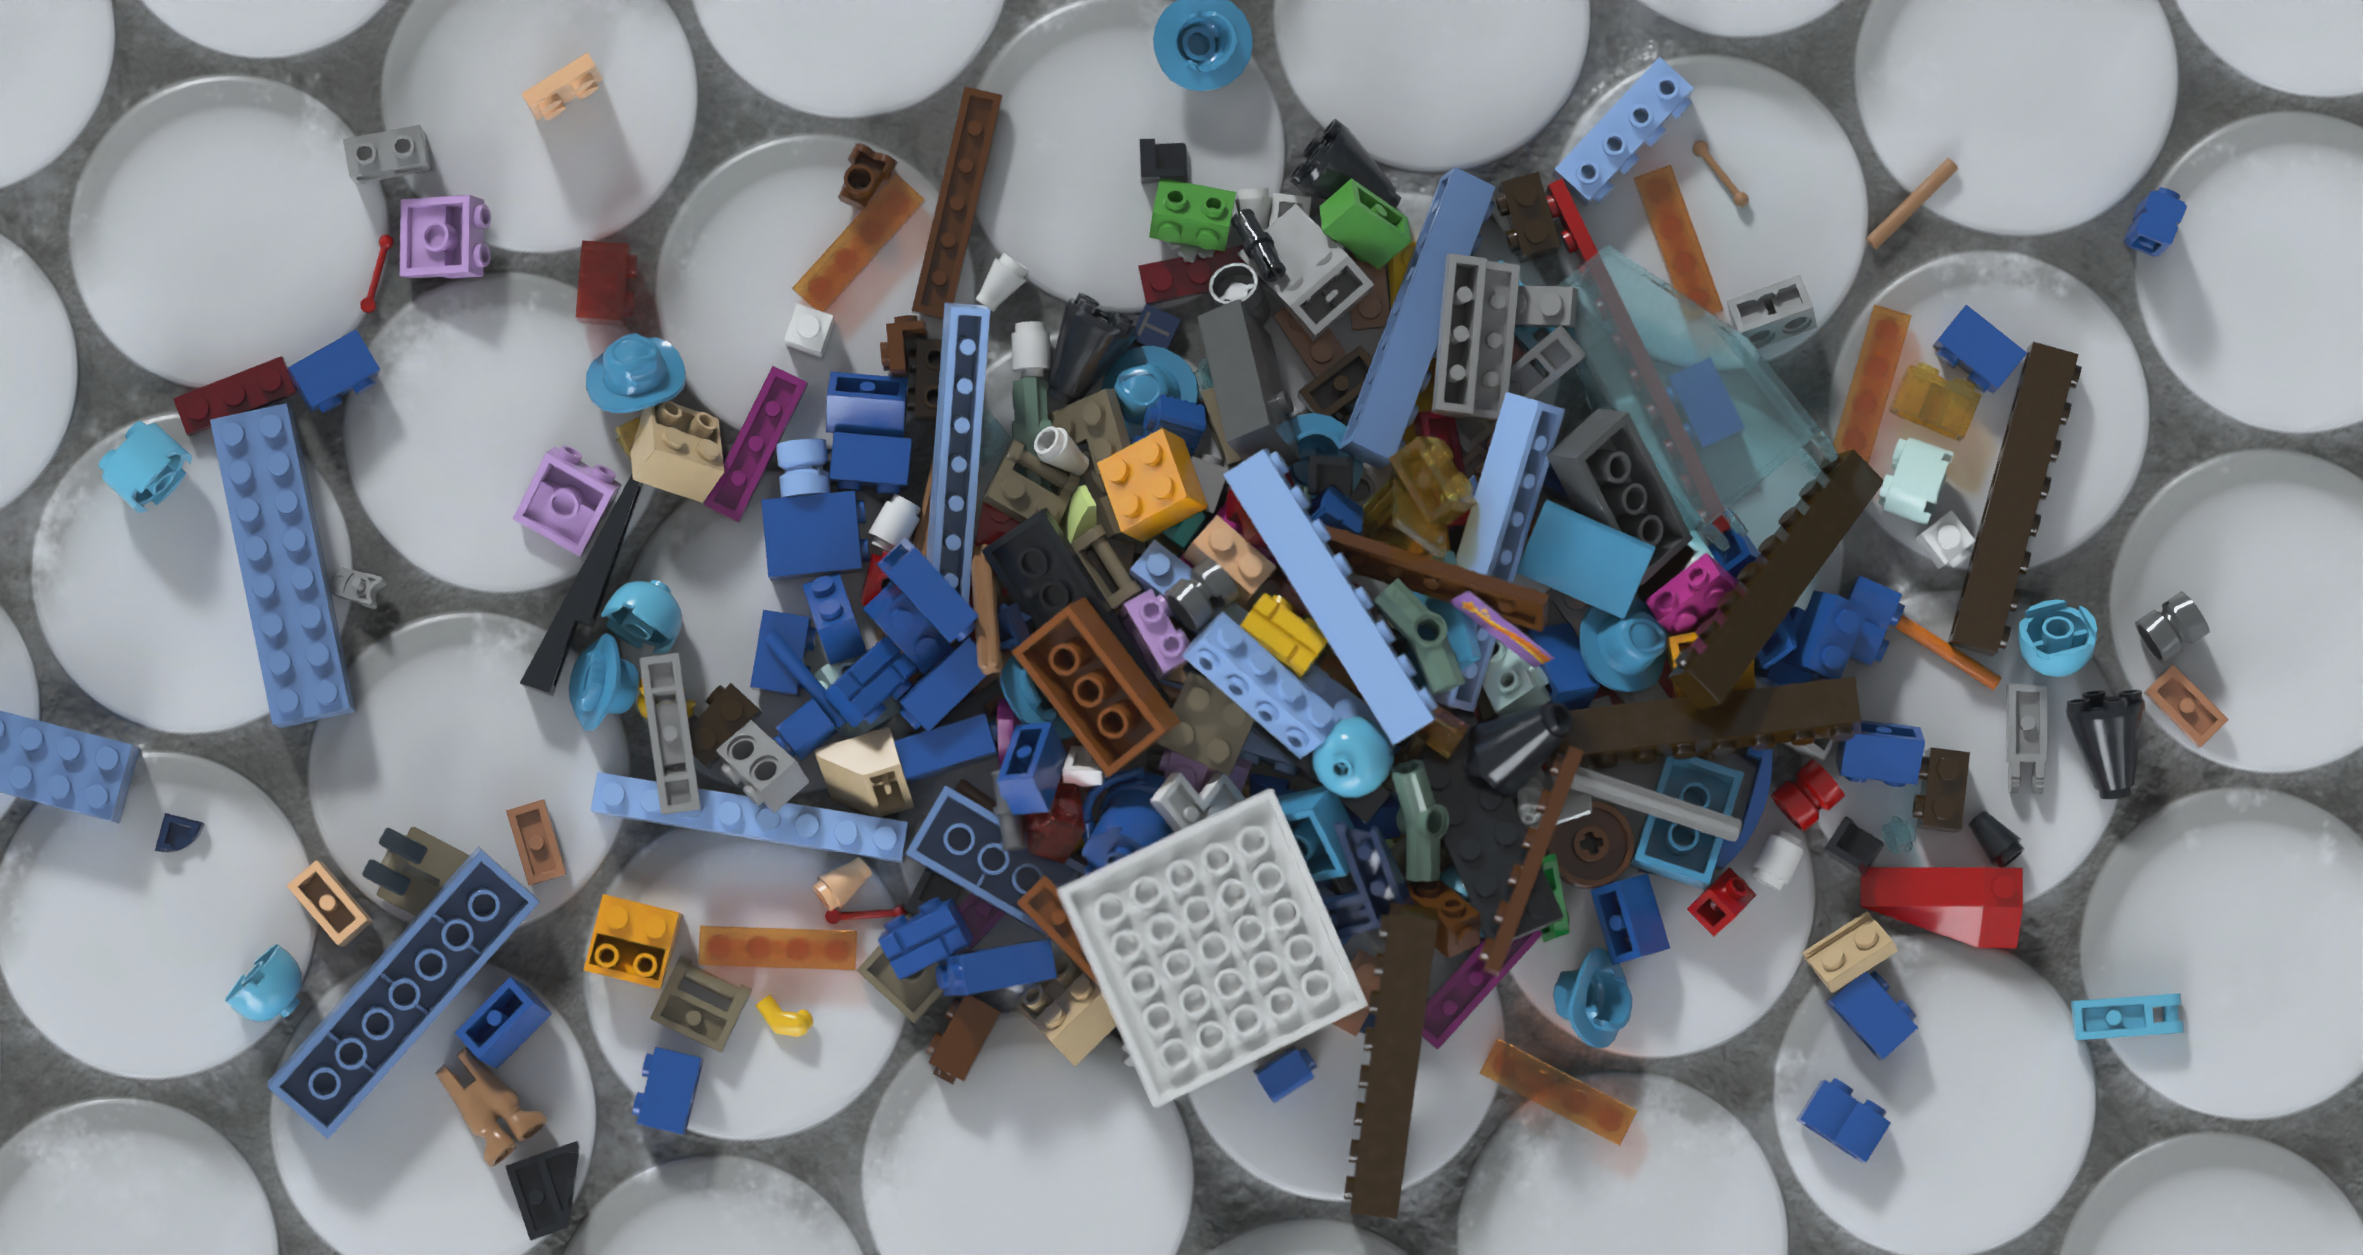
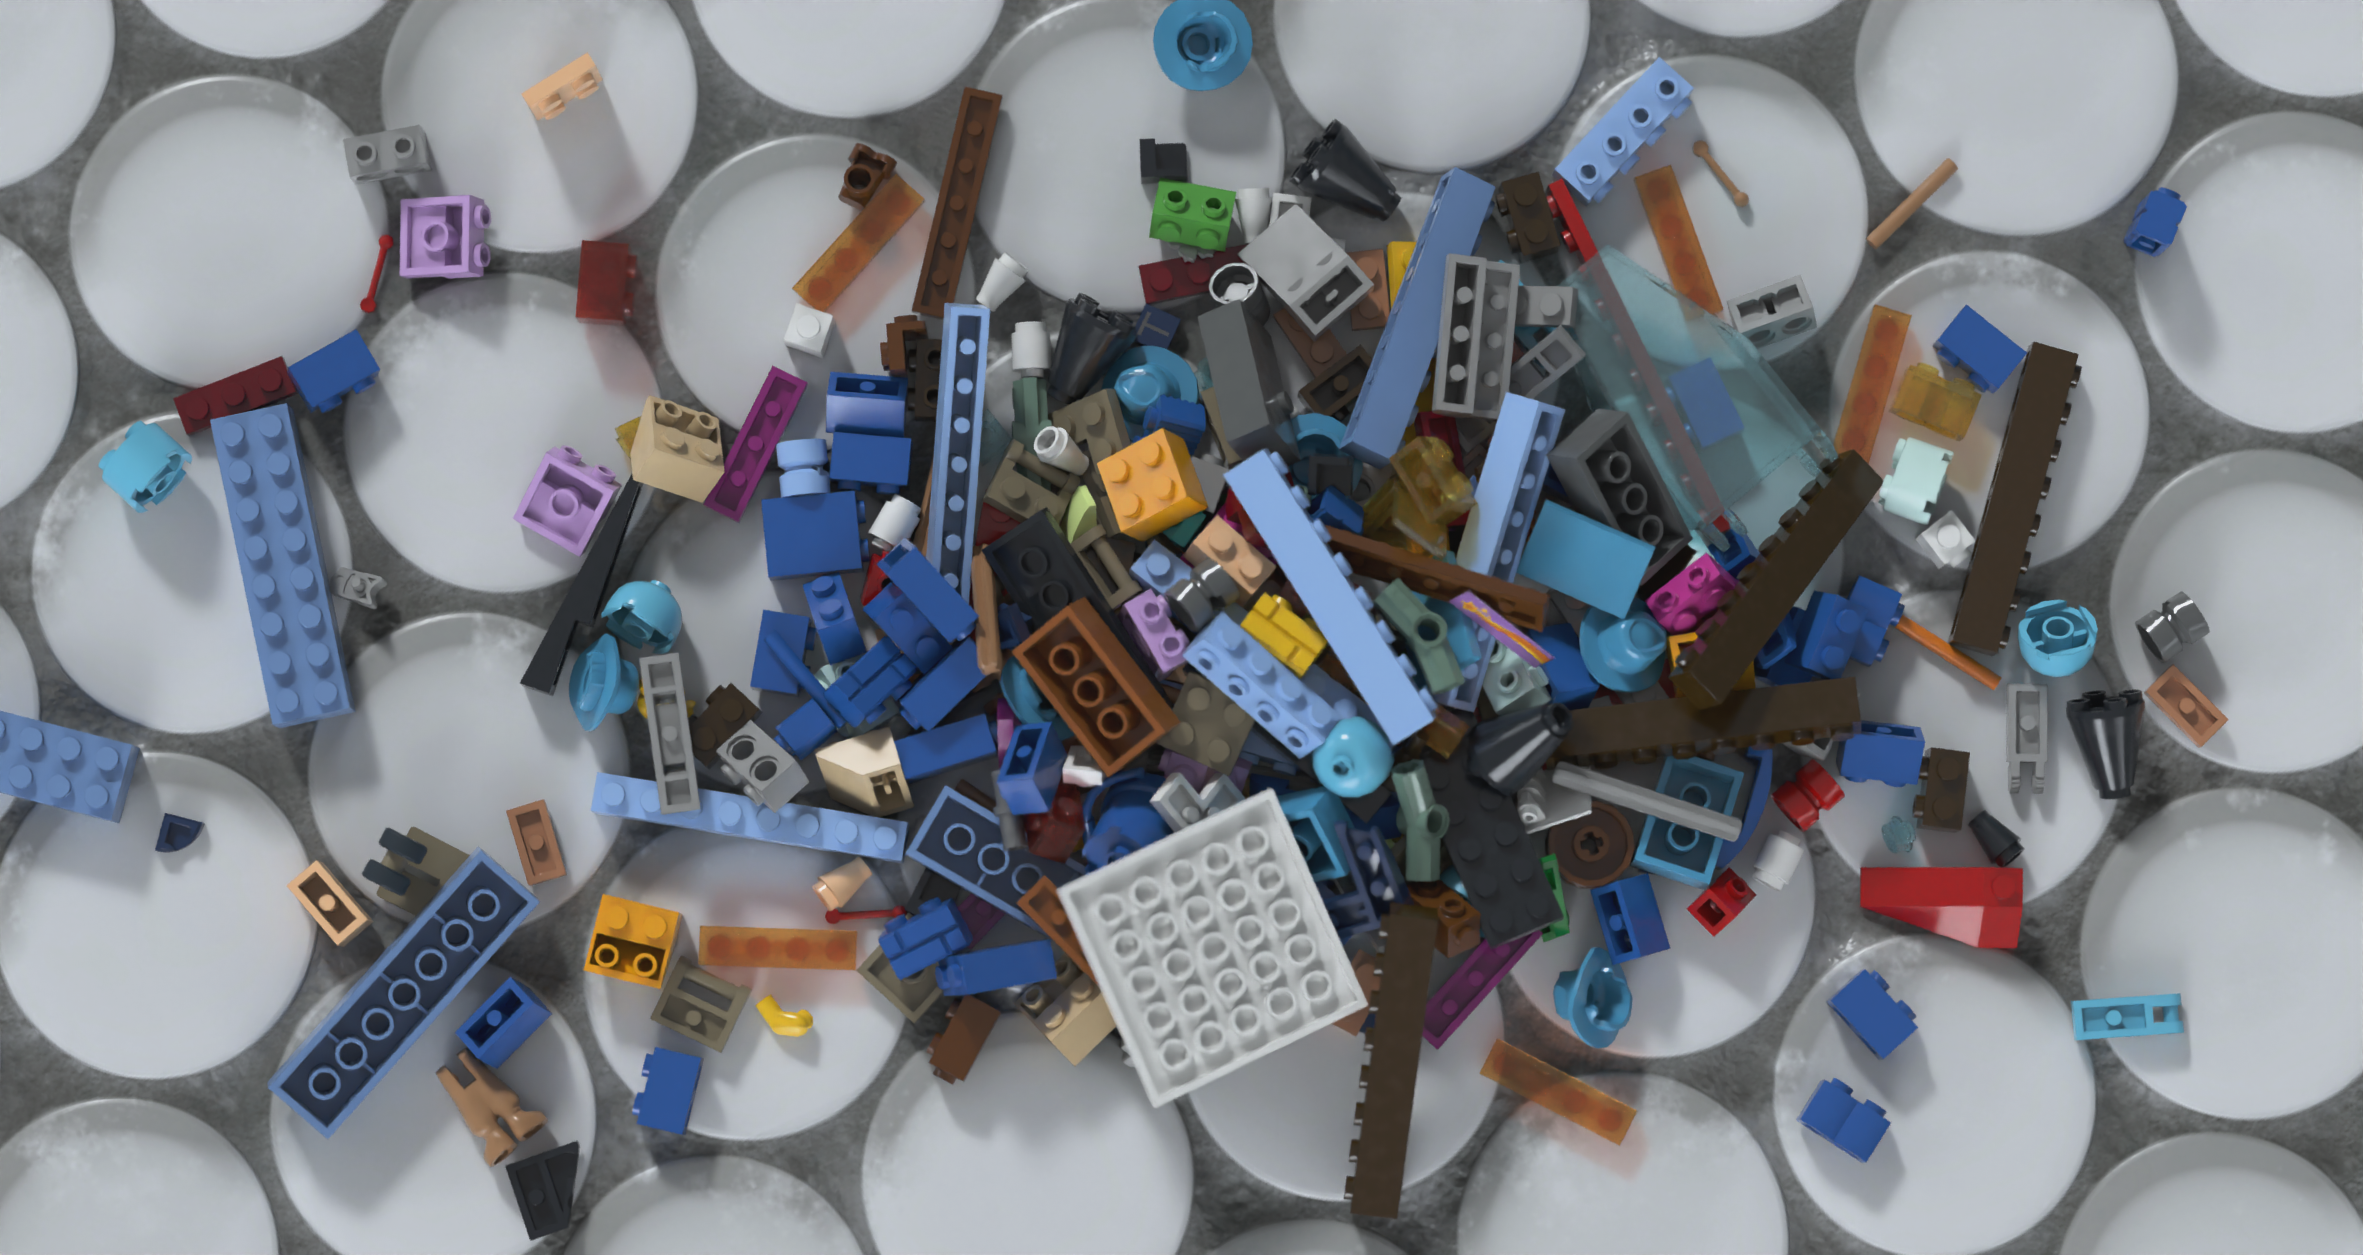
medium azure cylinder [225,944,302,1022] -> none
dark azure hat [586,333,686,413] -> none
black pin [1231,209,1286,282] -> none
blue brick [1253,1045,1317,1104] -> none
bright green brick [1319,178,1411,270] -> none
reddish brown plate [1479,745,1584,977] -> none
tan plate [1802,911,1898,993] -> none
black panel [1825,816,1884,878] -> none

